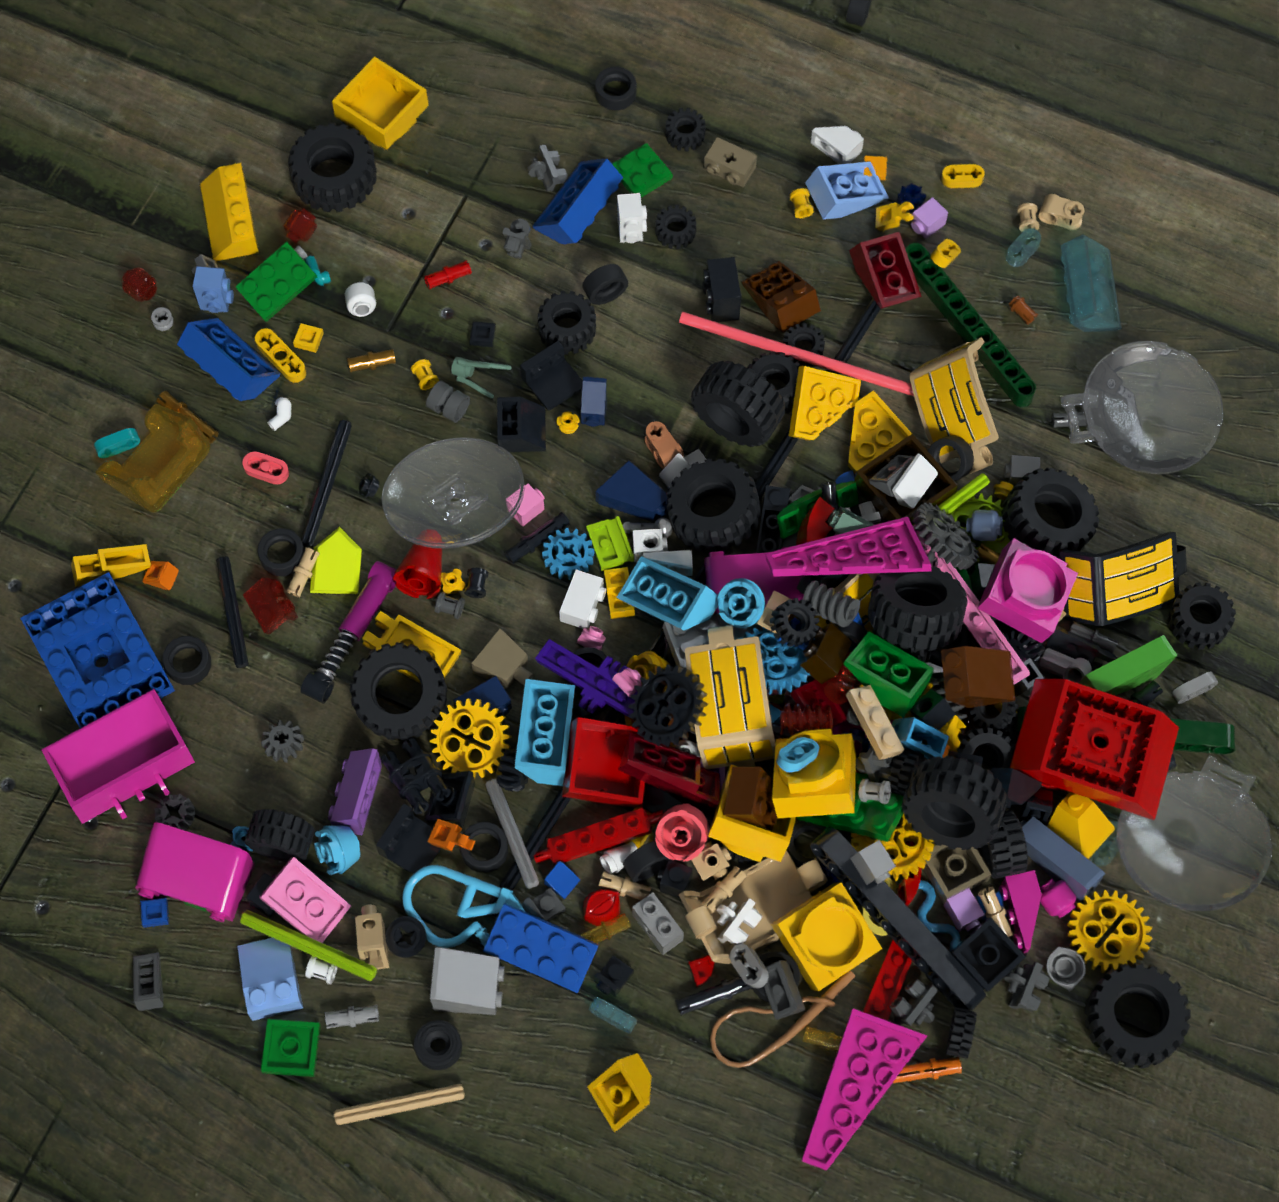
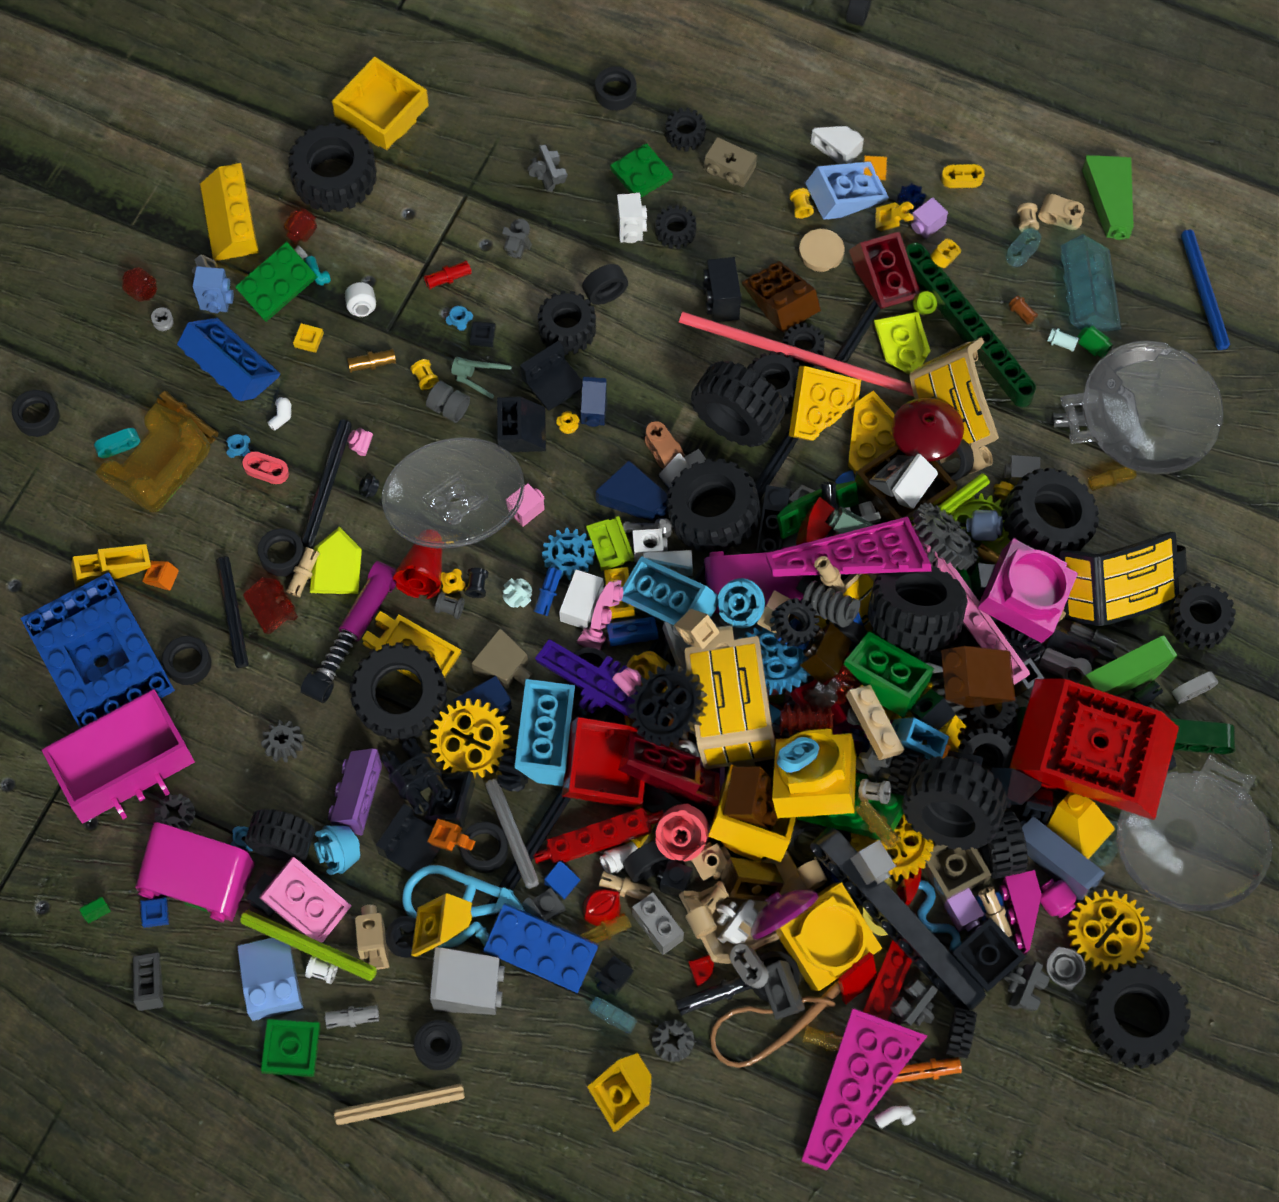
yellow beam [255,329,306,383] -> none
black pin [504,512,570,565] -> none
blue slope [532,158,623,244] -> none
none -> black tyre [11,390,60,437]
none -> green tile [79,897,111,924]
none -> dark azure plate [227,434,250,458]
none -> bright pink plate [347,428,373,456]
none -> yellow slope [411,893,472,957]
none -> dark azure plate [446,306,473,331]
none -> light aqua gear [503,578,532,608]
none -> blue axle [533,567,562,616]
none -> bright pink slope [591,580,623,630]
none -> blue plate [606,617,659,646]
none -> dark grey gear [652,1019,694,1062]
none -> tan brick [674,609,720,649]
none -> dark brown brick [720,857,784,902]
none -> magenta dish [750,890,819,940]
none -> tan tile [799,229,845,272]
none -> clear smoke plate [803,679,841,713]
none -> tan pin [814,556,846,594]
none -> red piece [838,952,877,1005]
none -> clear yellow pin [855,800,901,850]
none -> neon yellow tile [874,312,930,375]
none -> white arm [875,1106,916,1129]
none -> dark red dish [892,398,964,461]
none -> lime tile [913,291,937,315]
none -> light aqua pin [1047,328,1079,352]
none -> green brick [1078,325,1113,359]
none -> bright green slope [1082,155,1134,240]
none -> clear yellow axle [1088,467,1137,491]
none -> blue axle [1181,229,1230,350]

